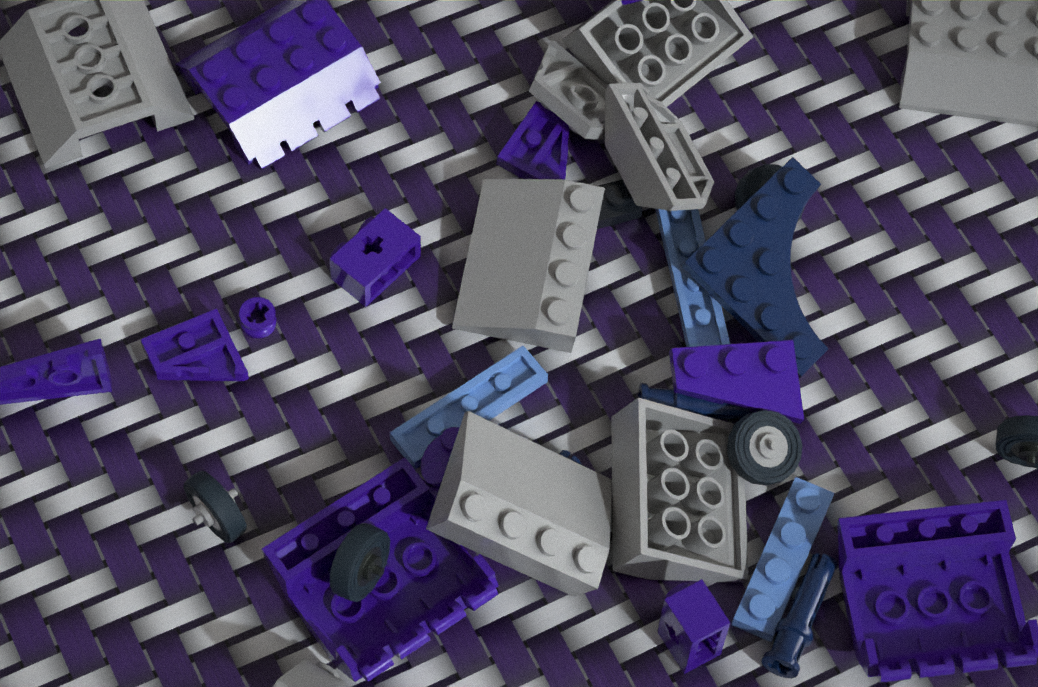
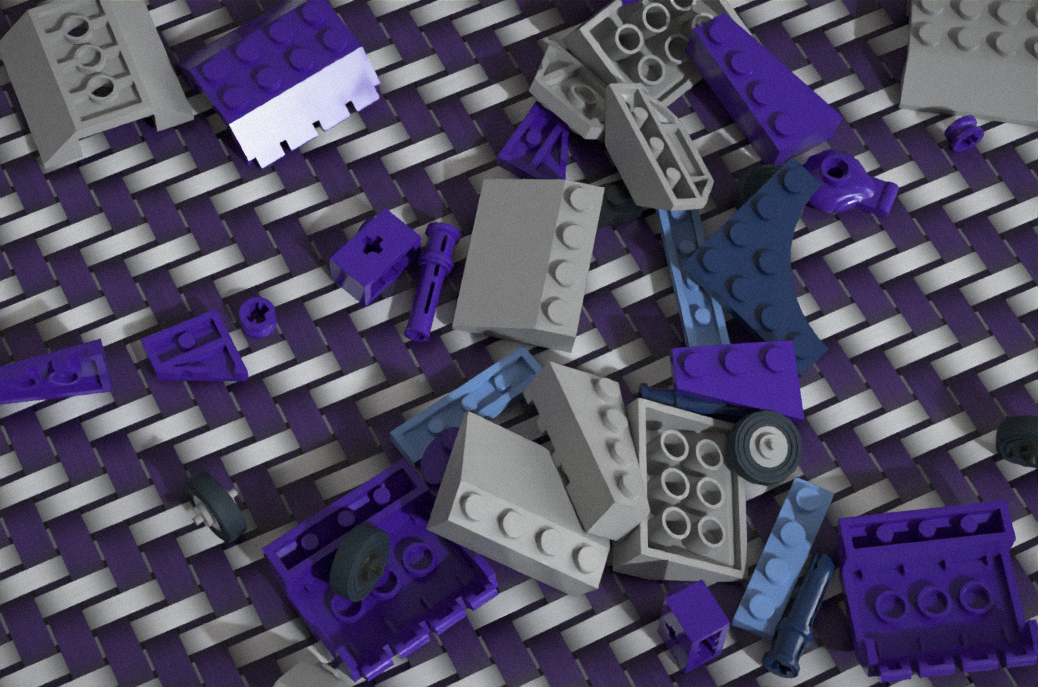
none -> dark purple pin [404,222,461,343]
none -> light grey wedge [523,361,651,542]
none -> dark purple wedge [685,12,843,166]
none -> dark purple animal [802,149,899,218]
none -> dark purple bush [944,115,984,152]

